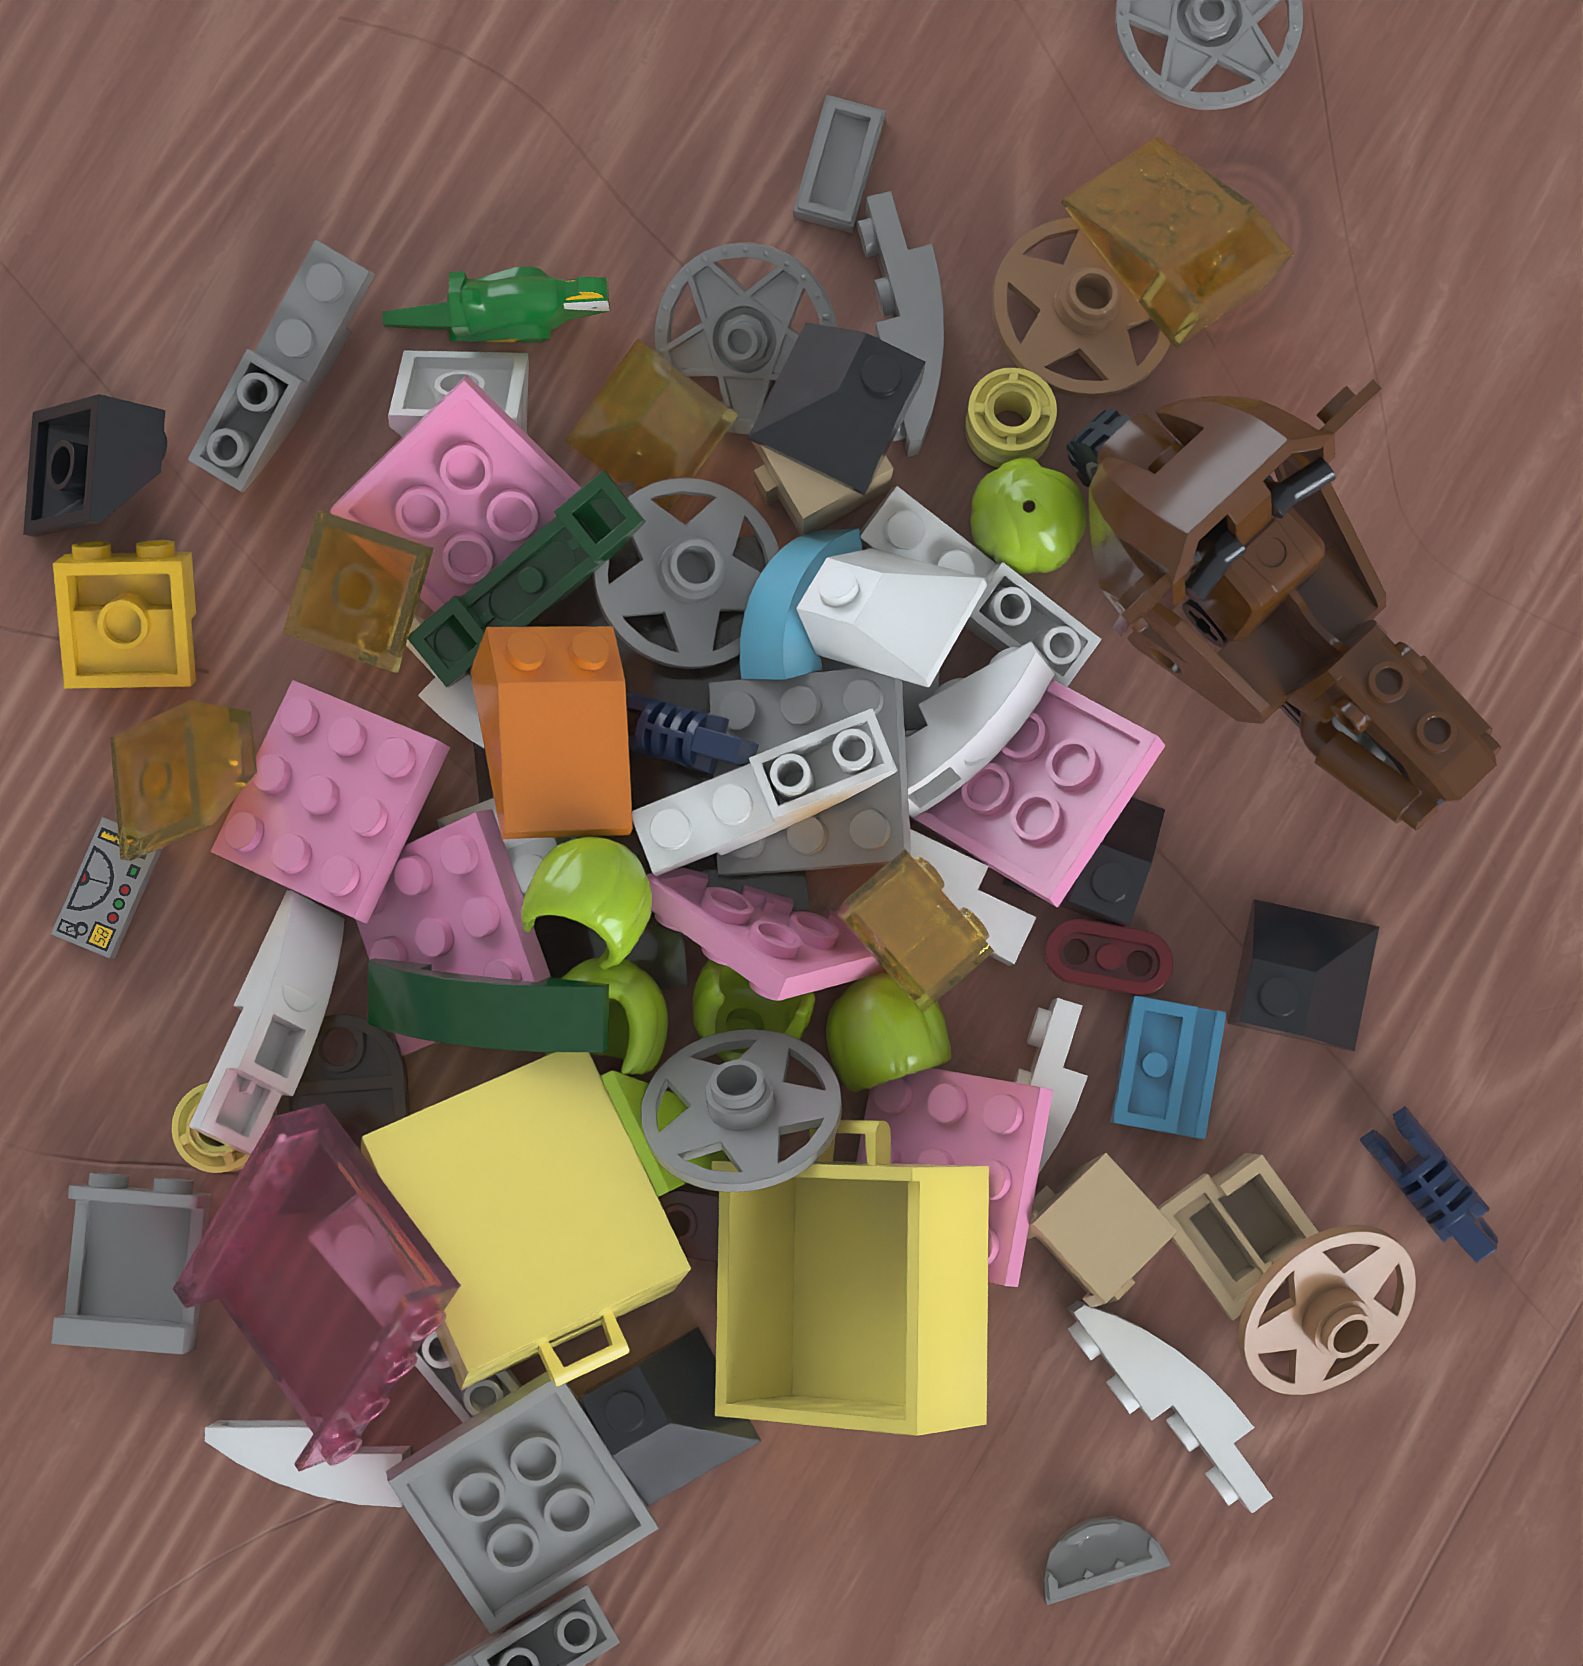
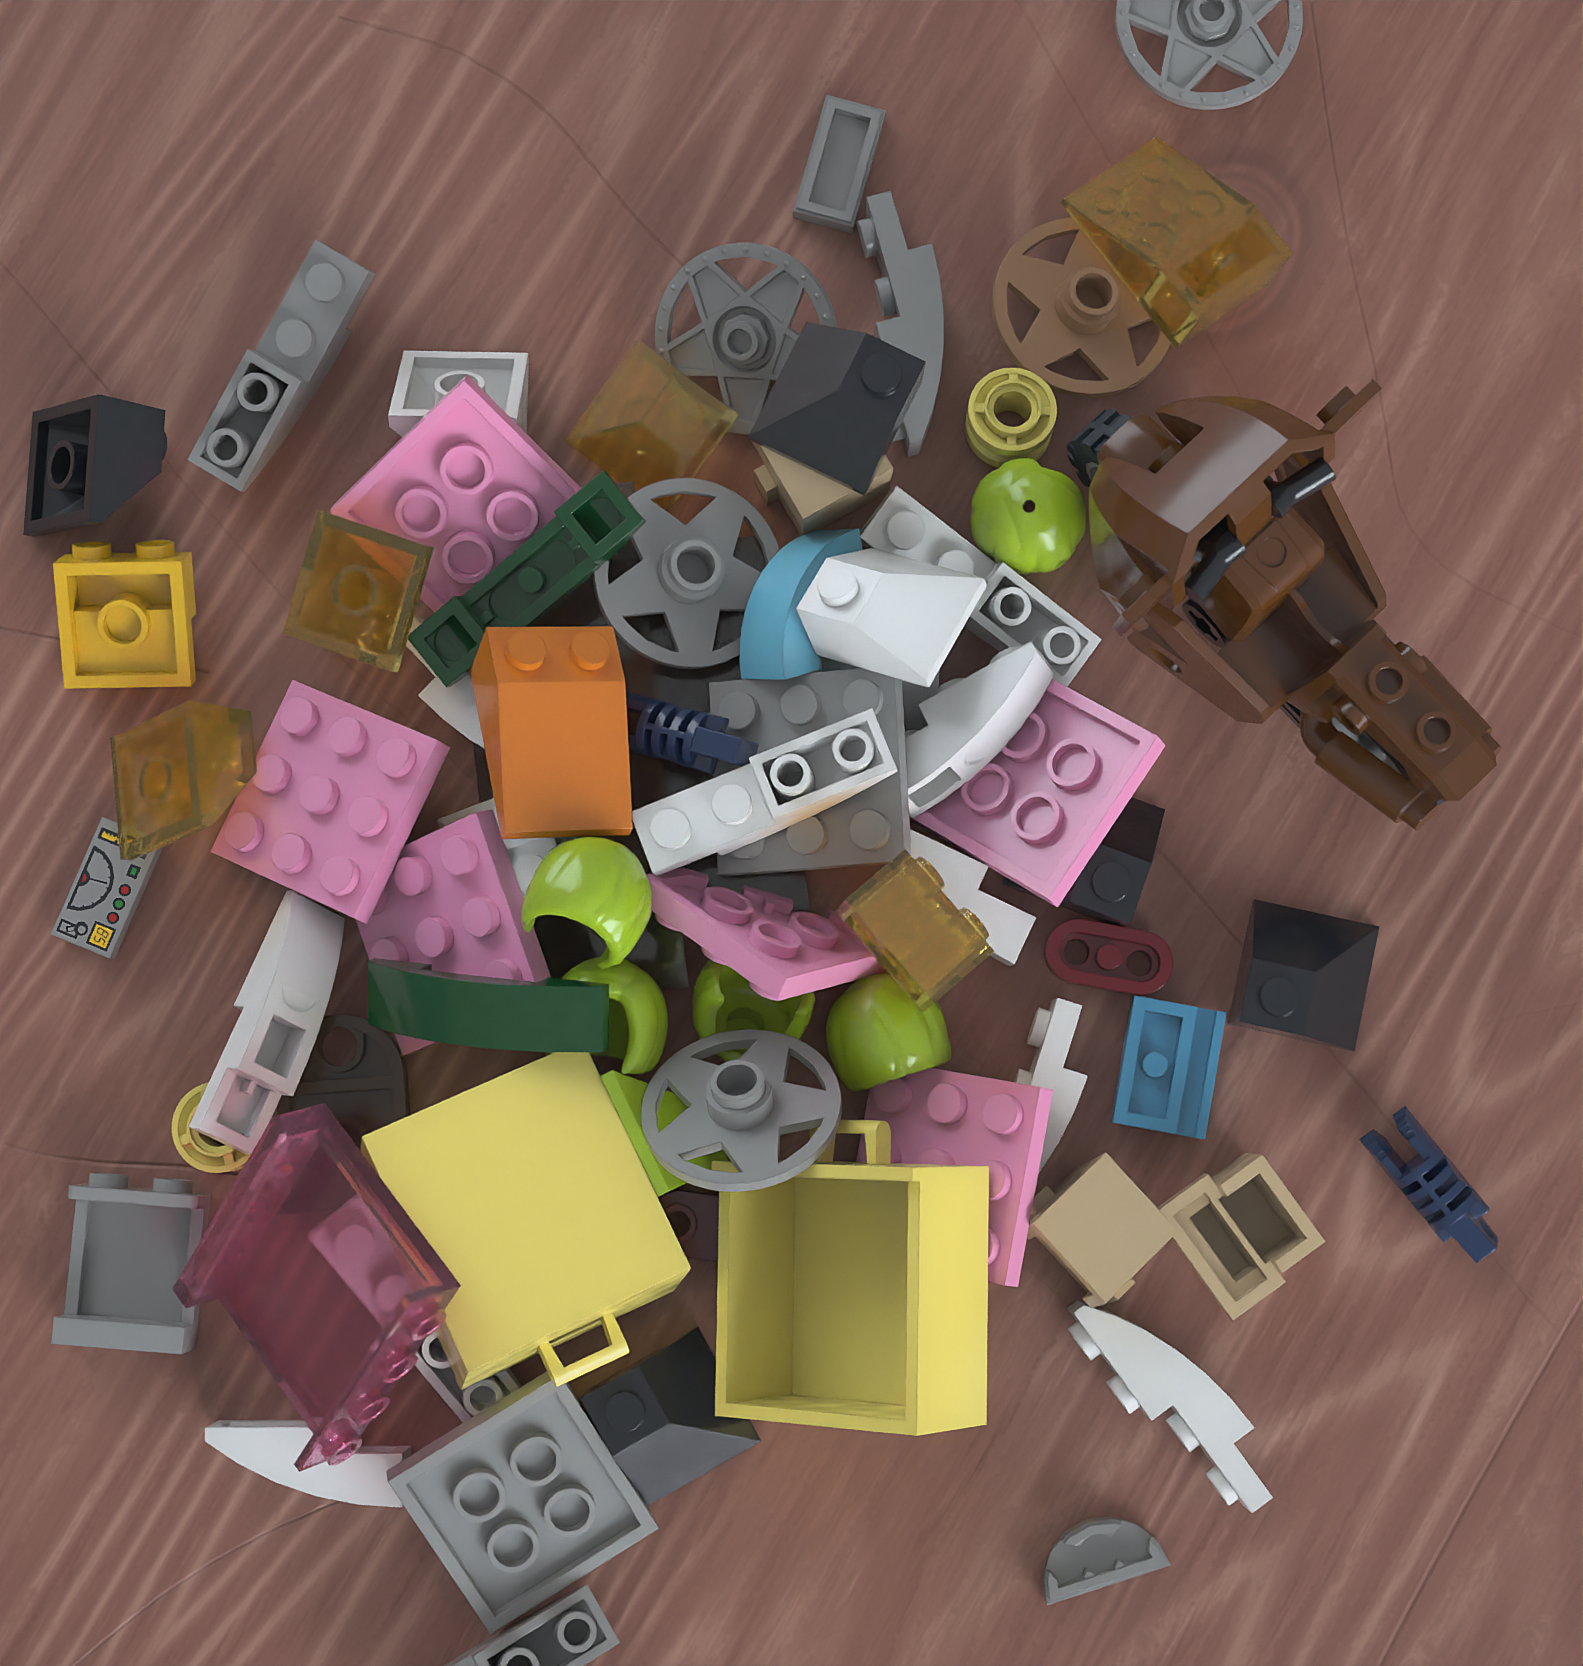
green animal [382,267,610,343] -> none
wheel [1238,1225,1416,1395] -> none

